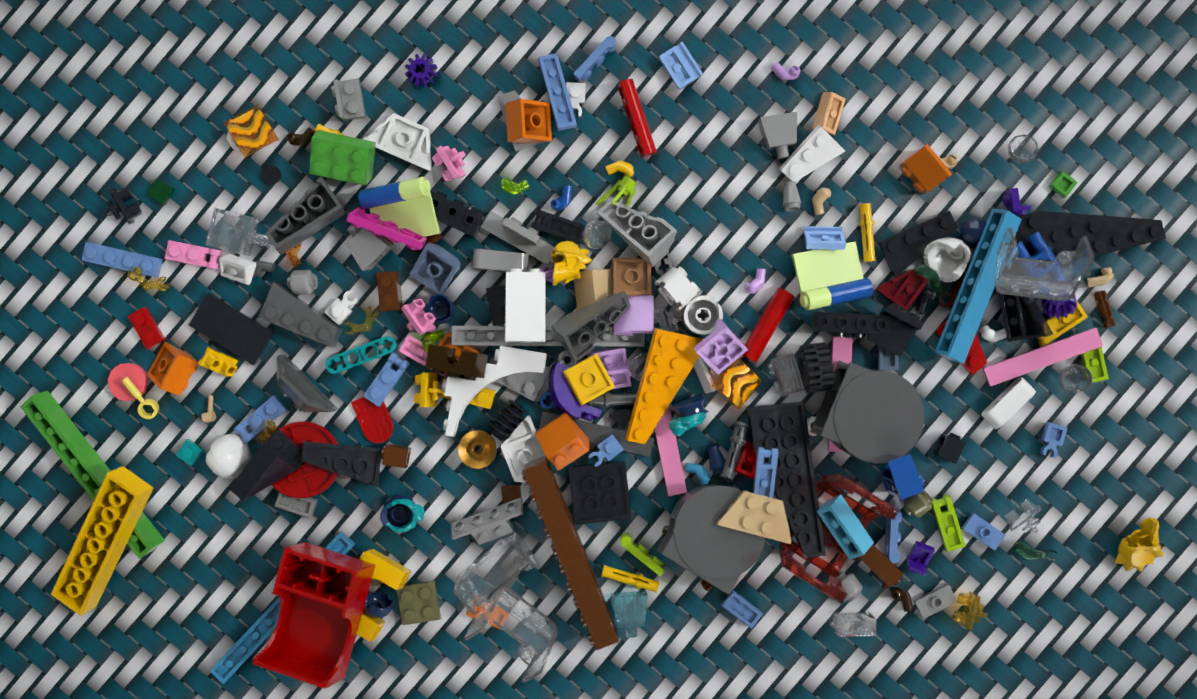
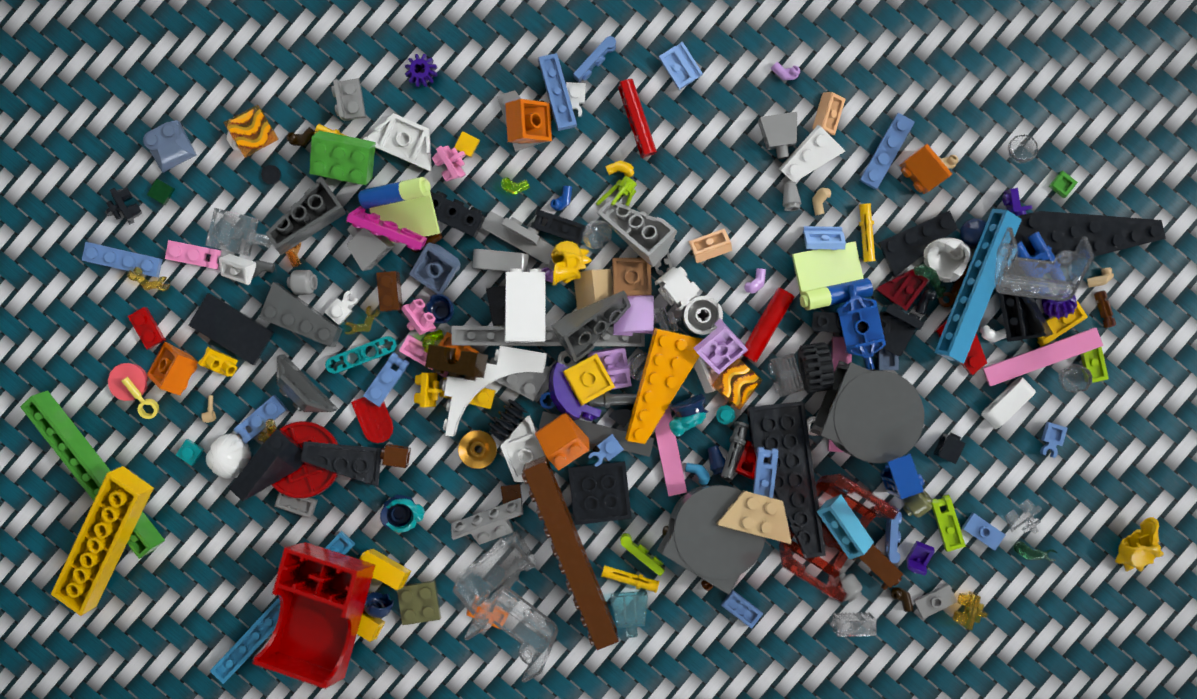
none -> sand blue slope [143,120,197,173]
none -> yellow tile [454,131,480,158]
none -> light nougat slope [689,228,732,263]
none -> teal plate [716,405,735,424]
none -> blue plate [836,284,886,370]
none -> medium blue plate [859,113,915,190]

